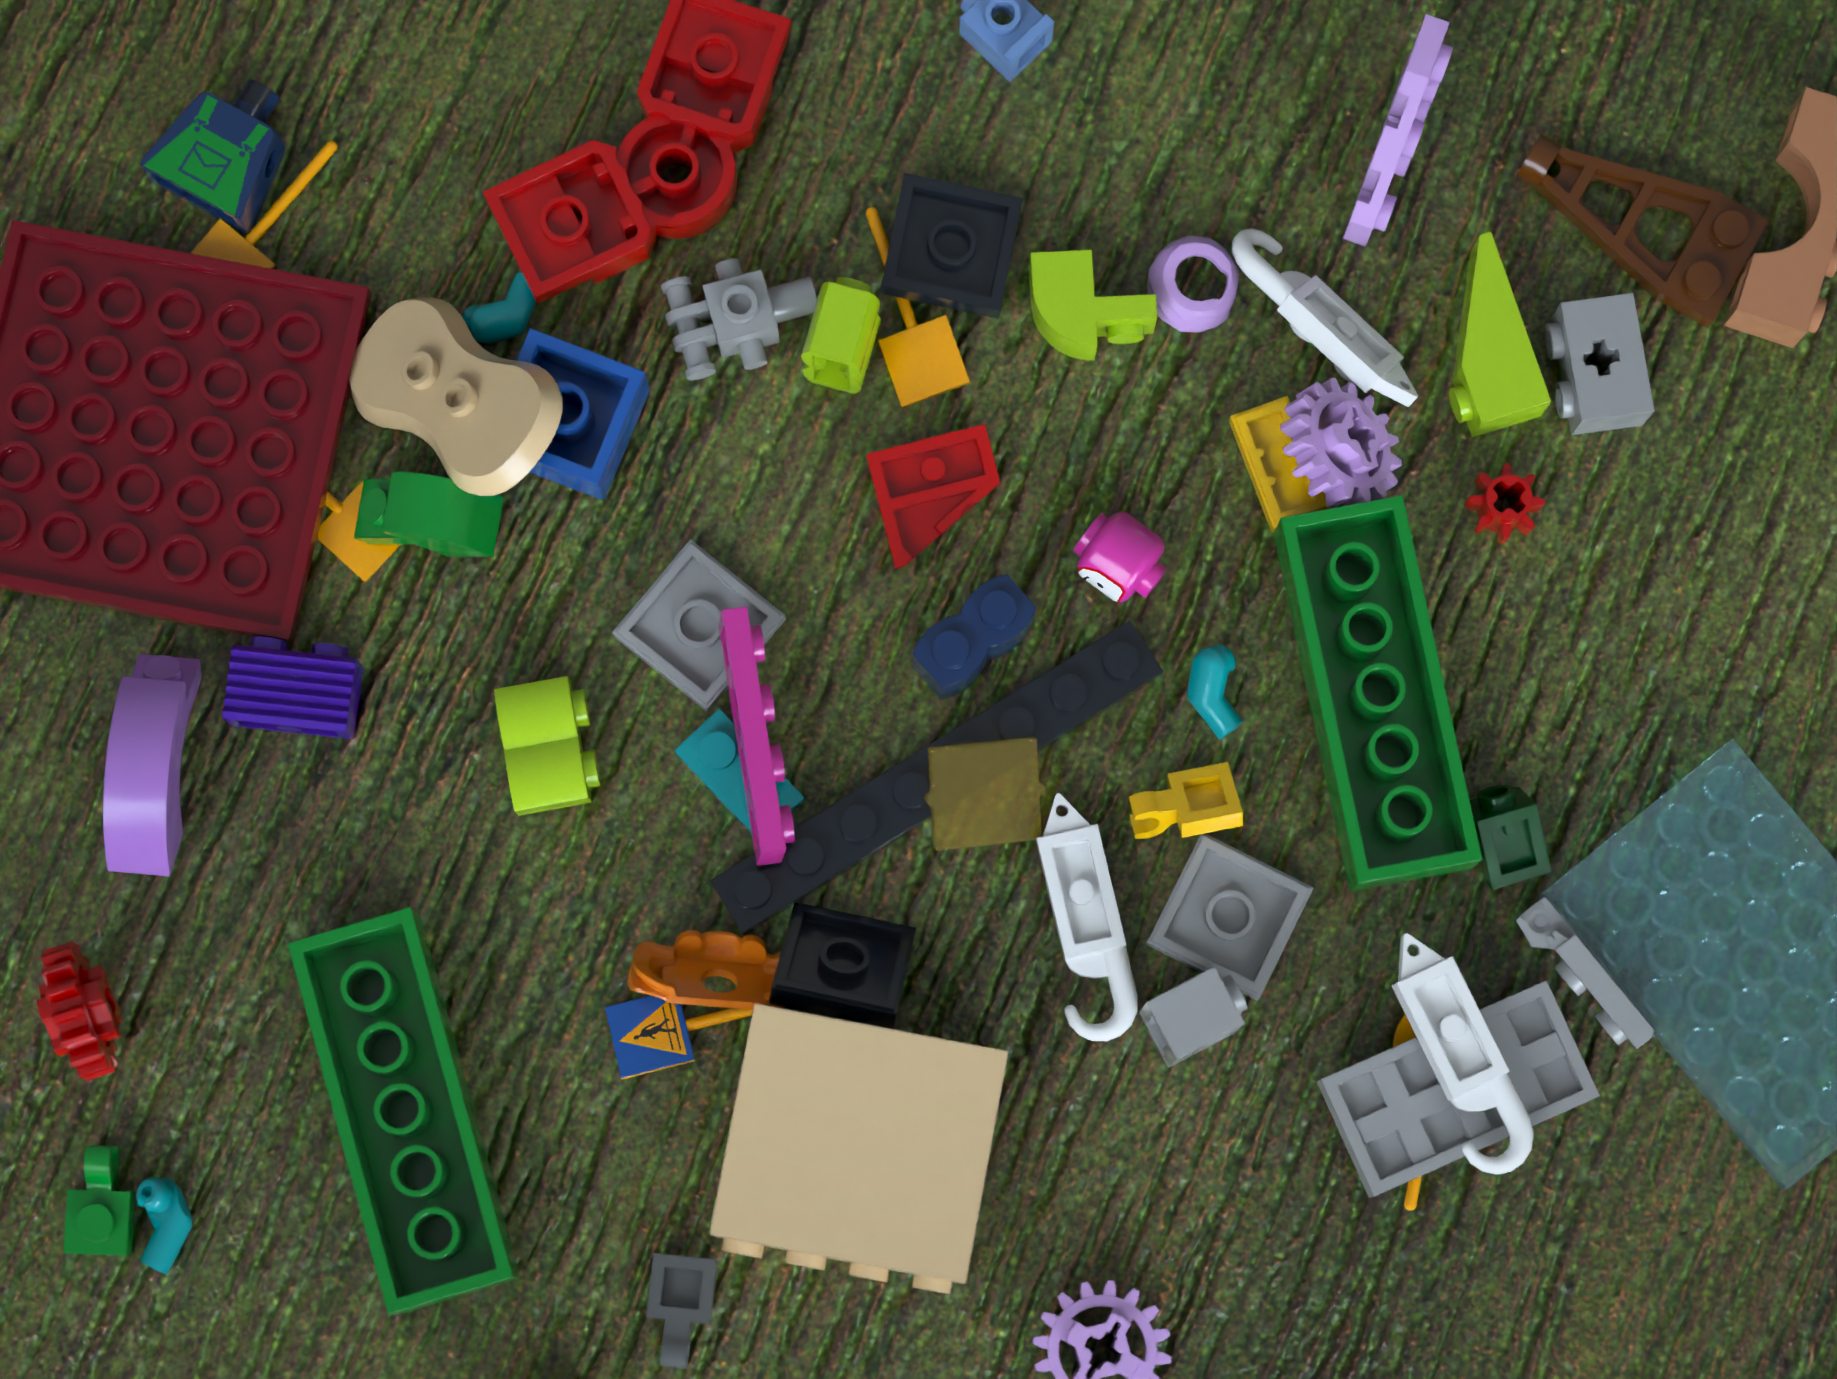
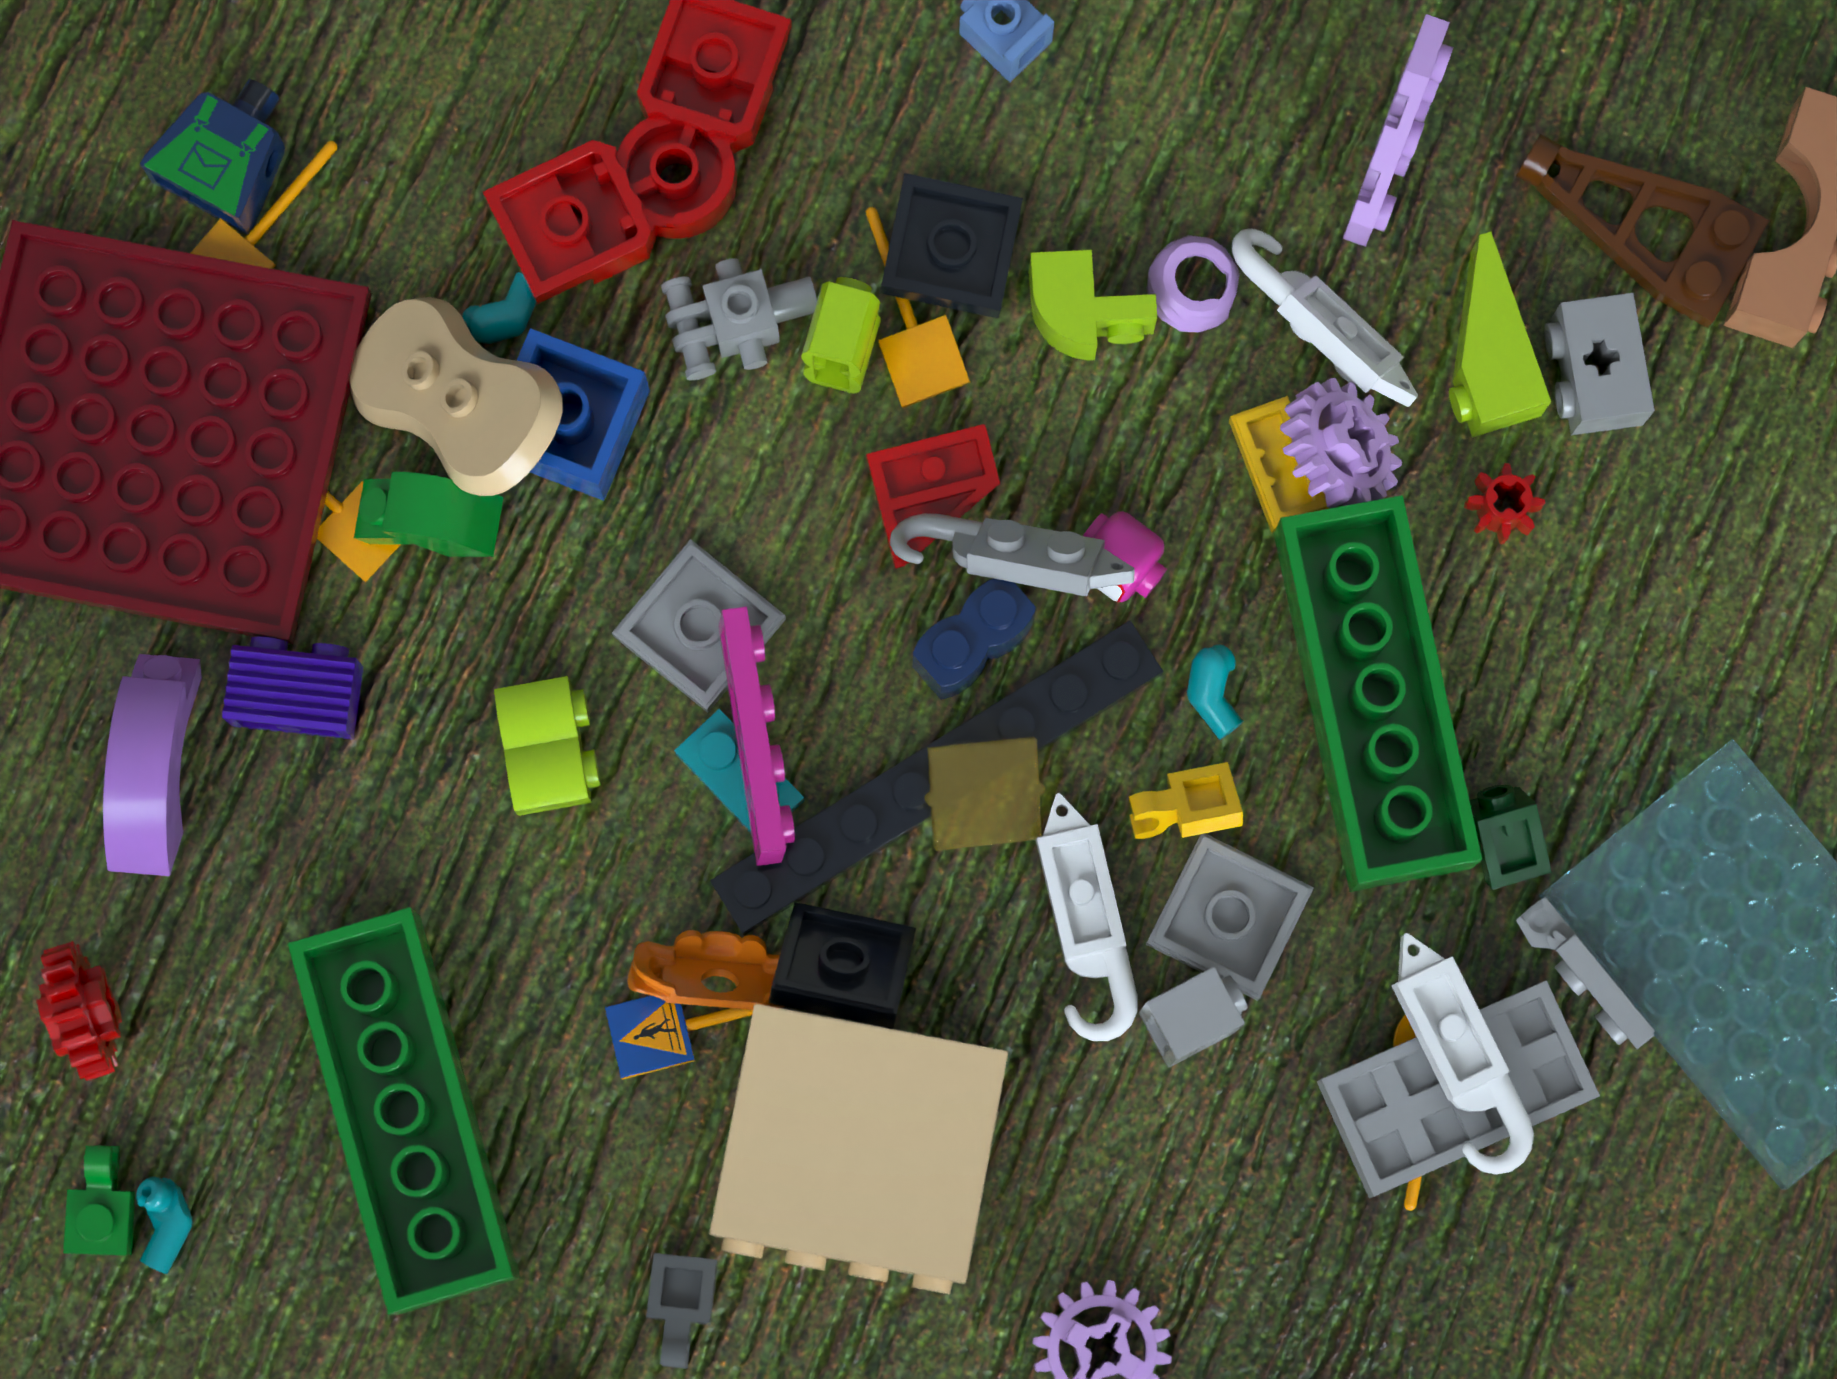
none -> light grey plate [890,513,1135,597]

